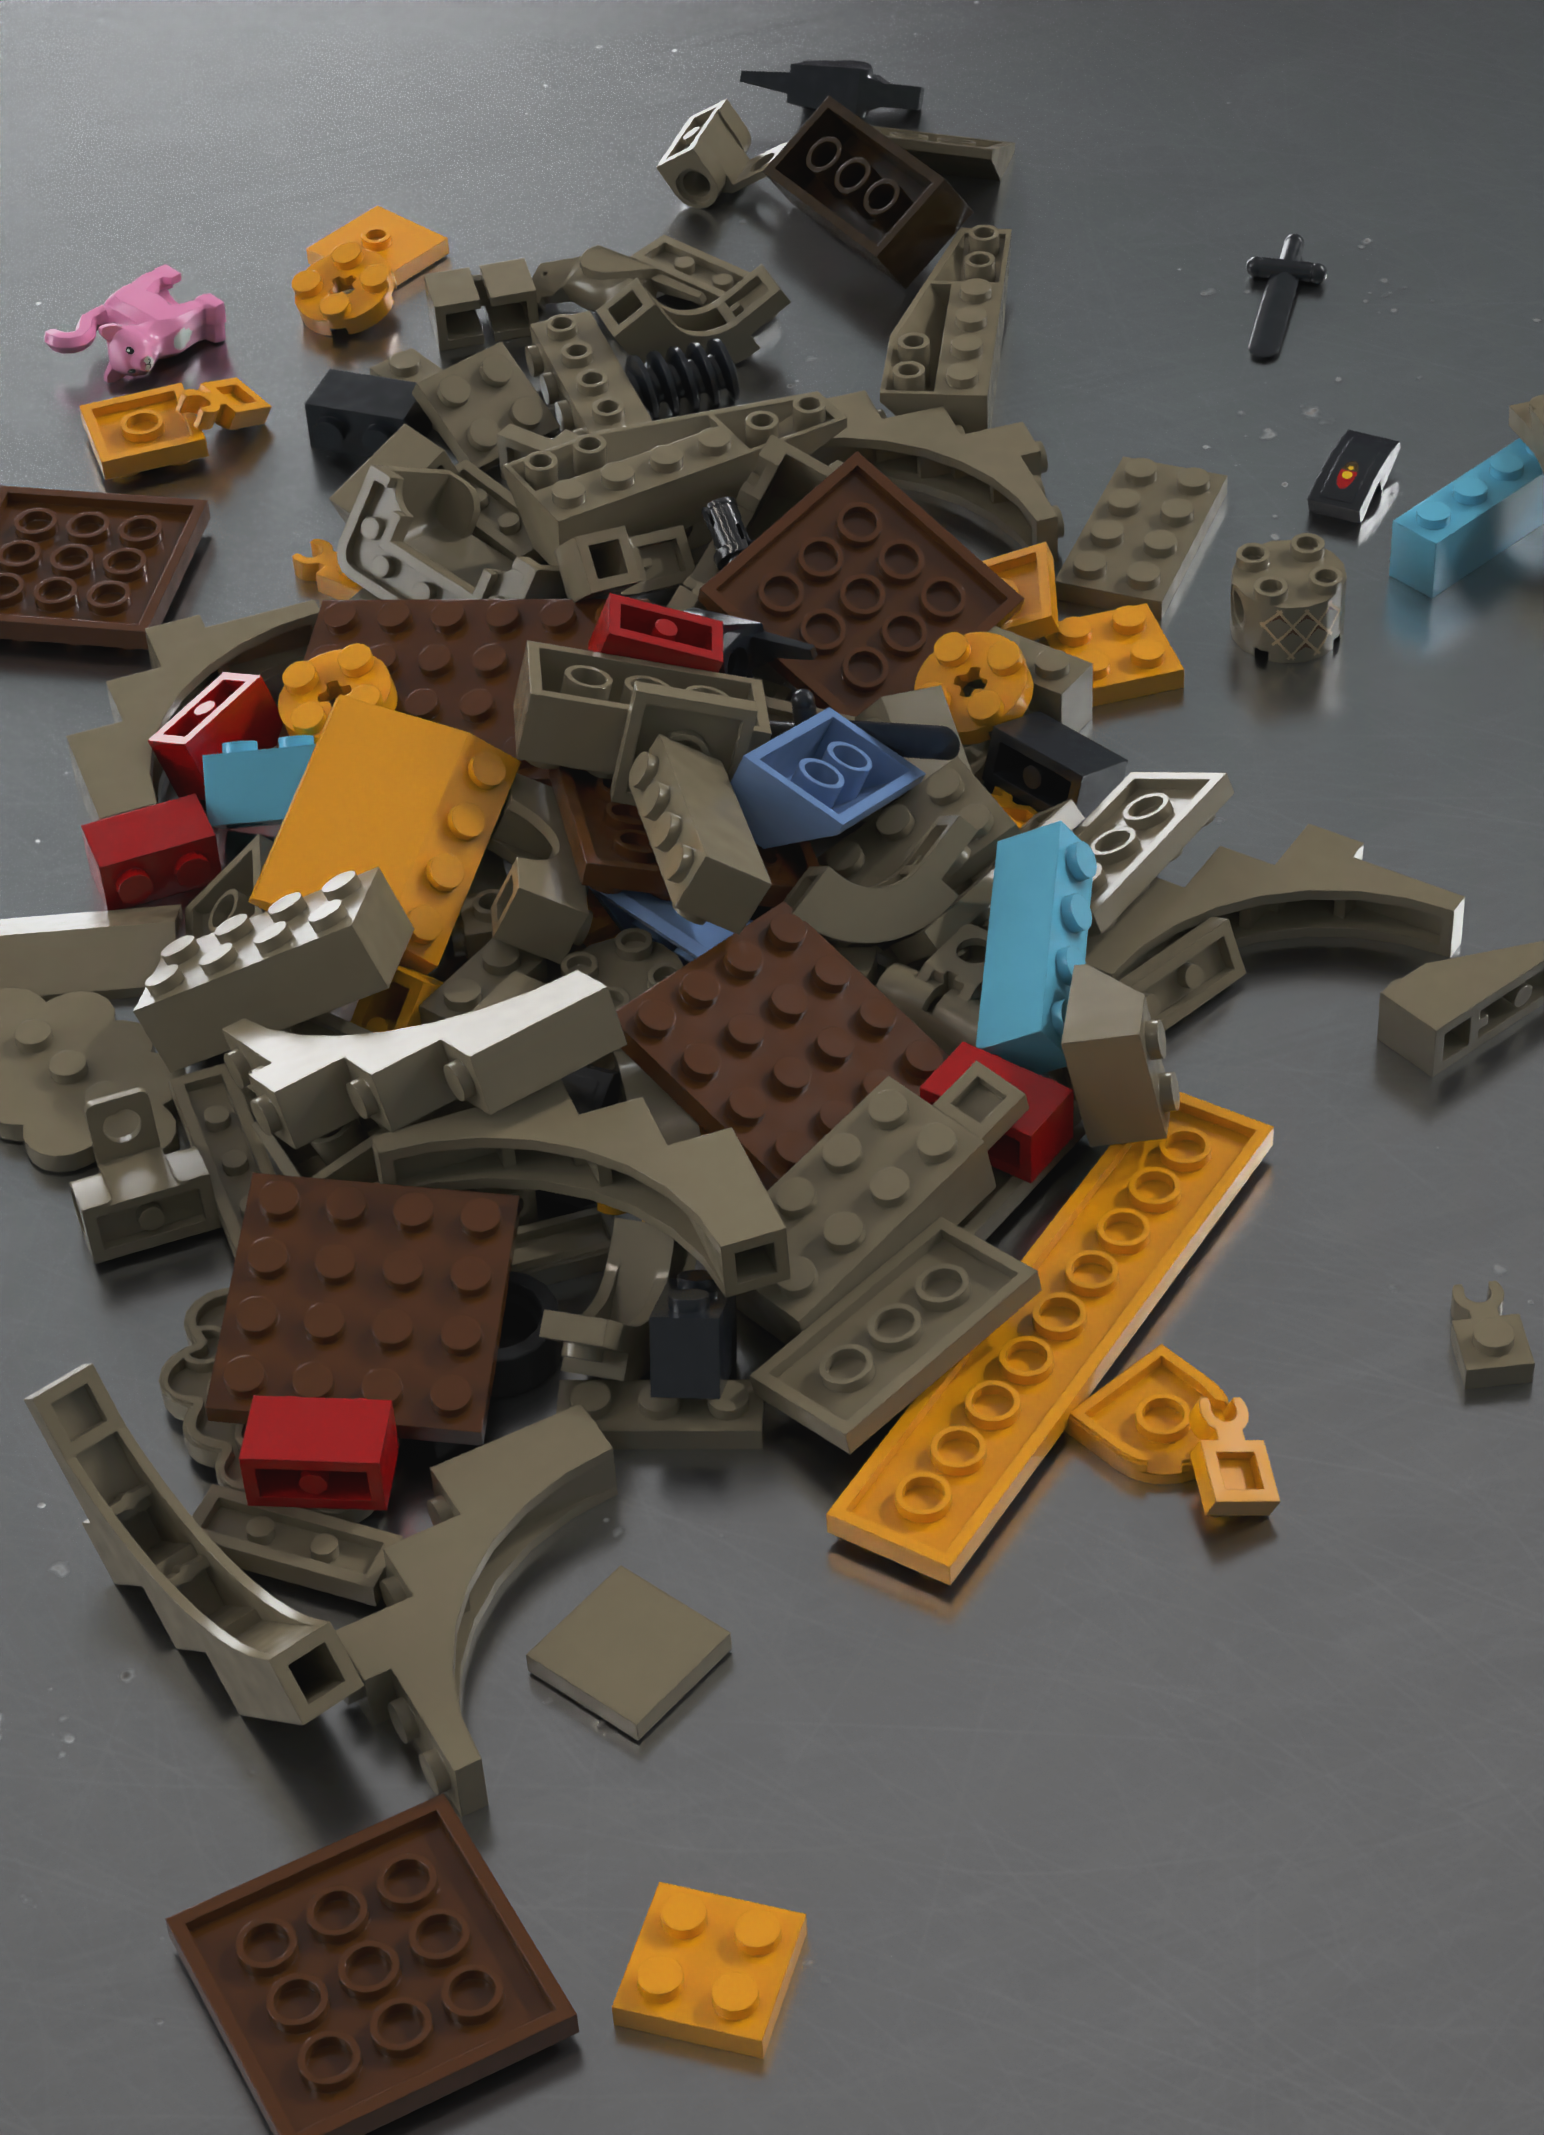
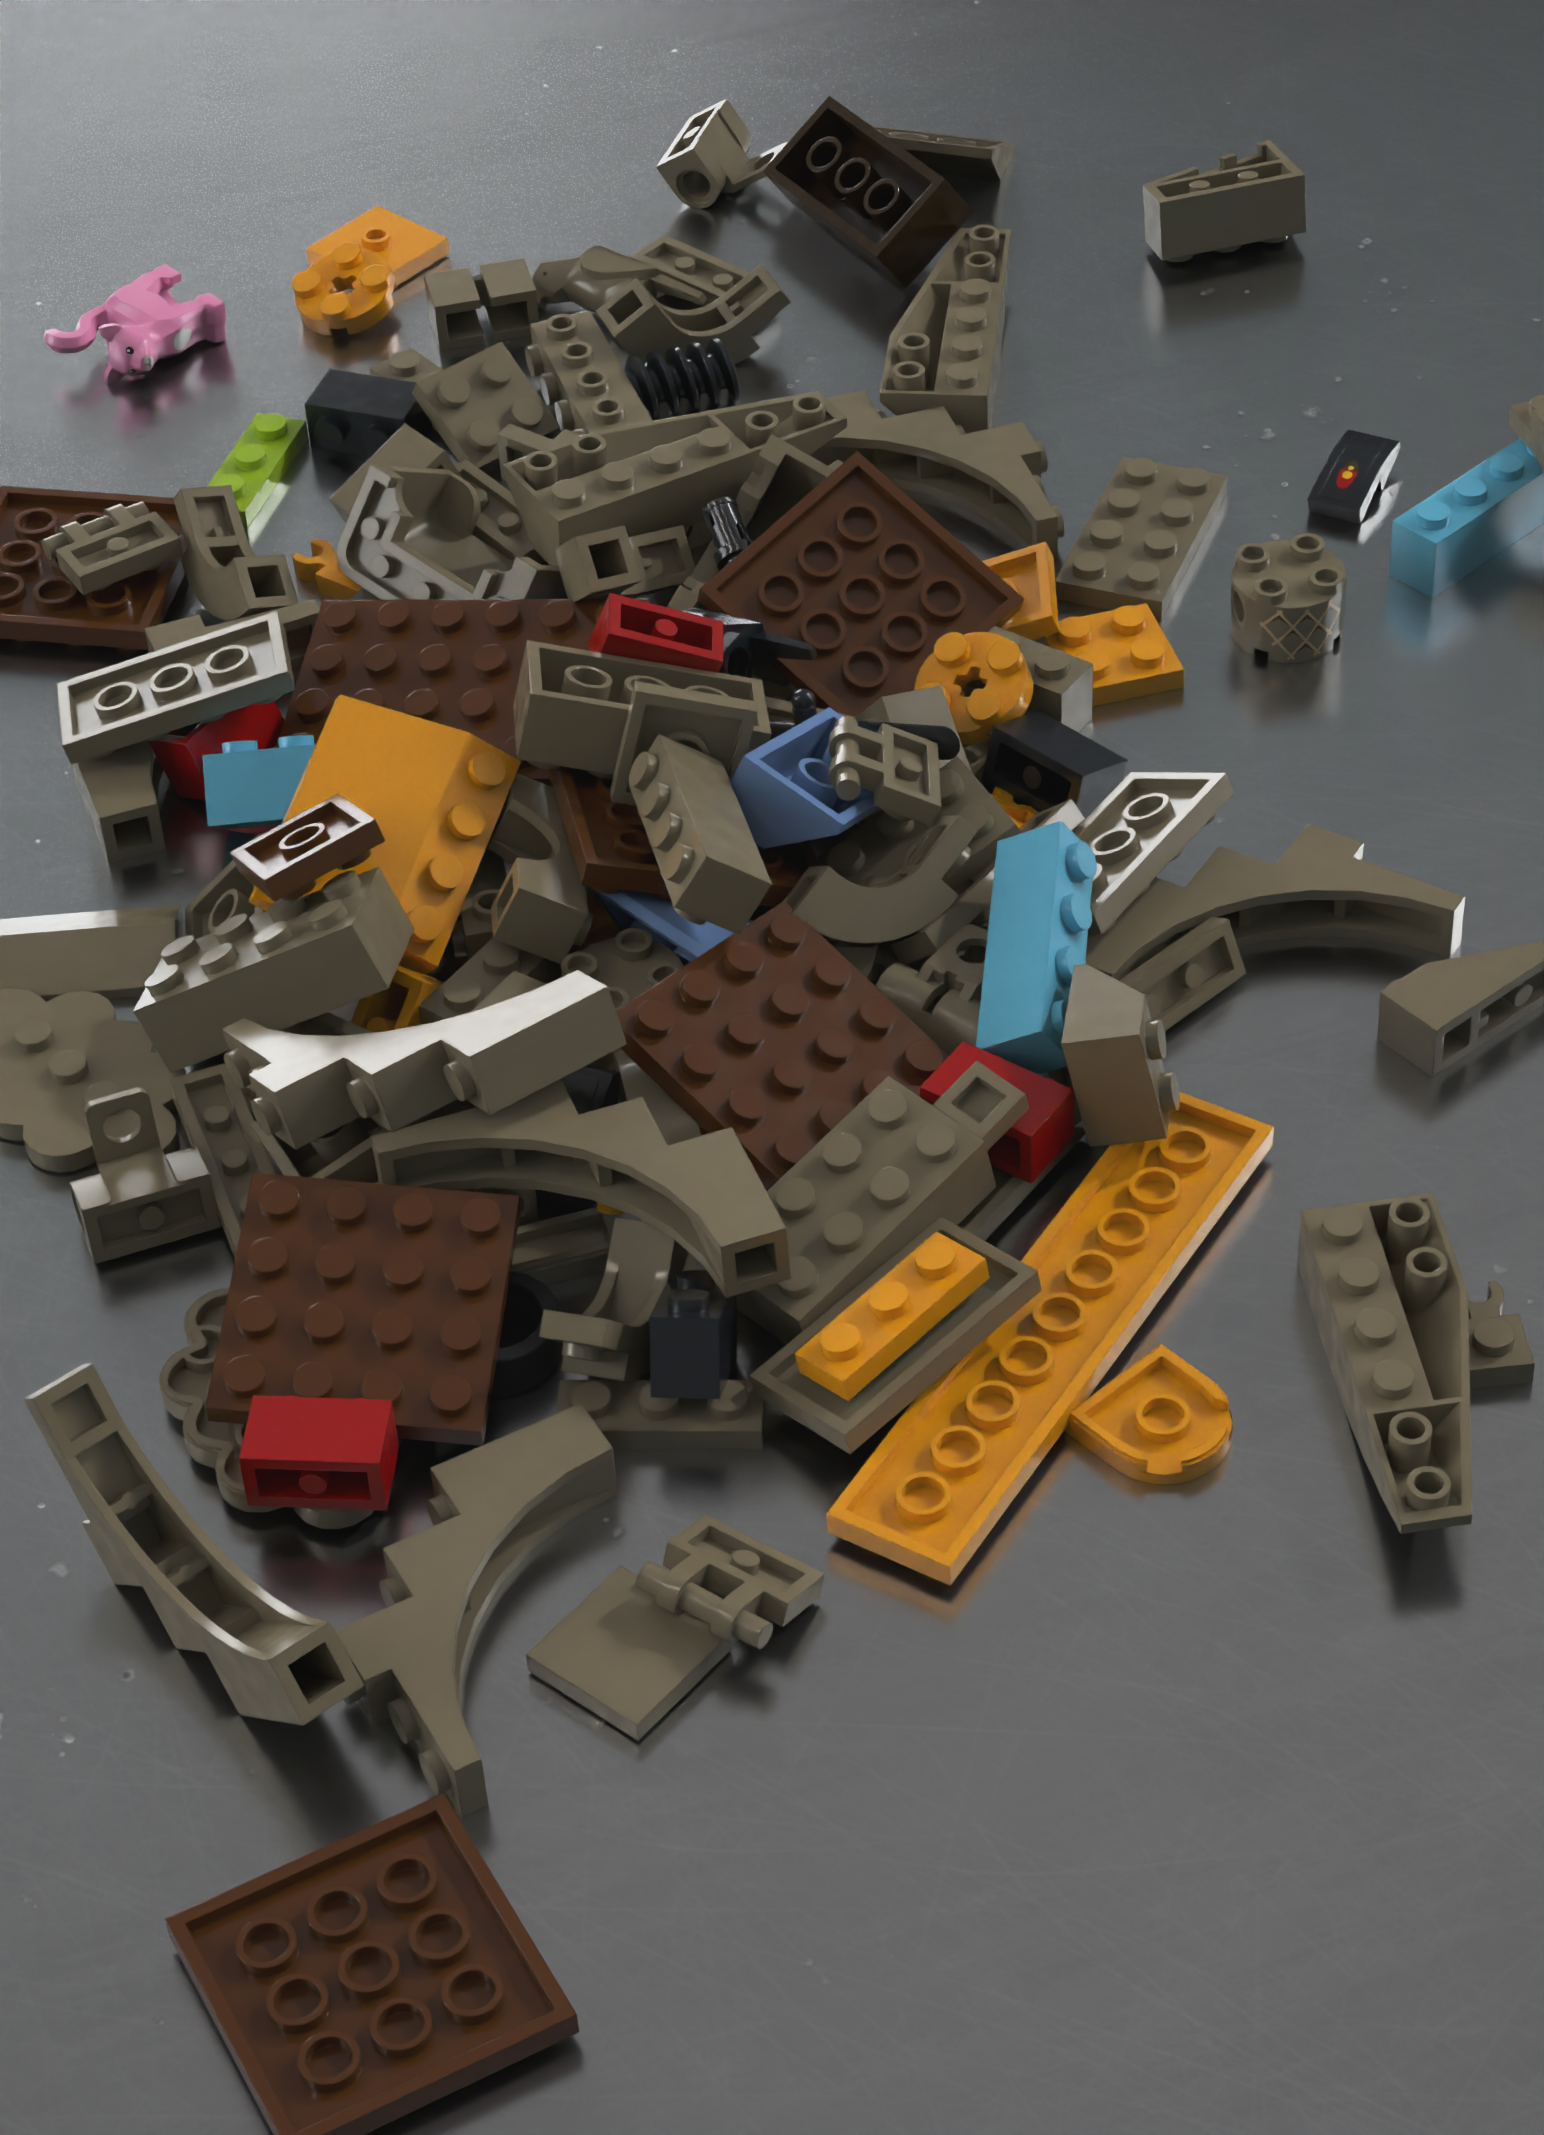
light orange plate [79,383,209,480] -> none
red brick [81,793,222,910] -> none
light orange plate [175,377,272,430] -> none
dark tan plate [192,1484,403,1606] -> none
light orange plate [278,643,397,744] -> none
light orange plate [612,1882,807,2059] -> none
black animal [740,59,924,120] -> none
light orange plate [1189,1397,1280,1516] -> none
black sword [1246,234,1327,357] -> none
none -> dark tan plate [41,501,183,595]
none -> dark tan plate [57,611,295,764]
none -> dark tan arch [173,485,299,620]
none -> lime plate [207,413,309,529]
none -> reddish brown plate [230,793,385,902]
none -> dark tan plate [636,1514,825,1649]
none -> light orange plate [794,1231,990,1401]
none -> dark tan plate [828,716,941,826]
none -> dark tan wedge [1143,140,1307,262]
none -> dark tan wedge [1297,1193,1472,1534]

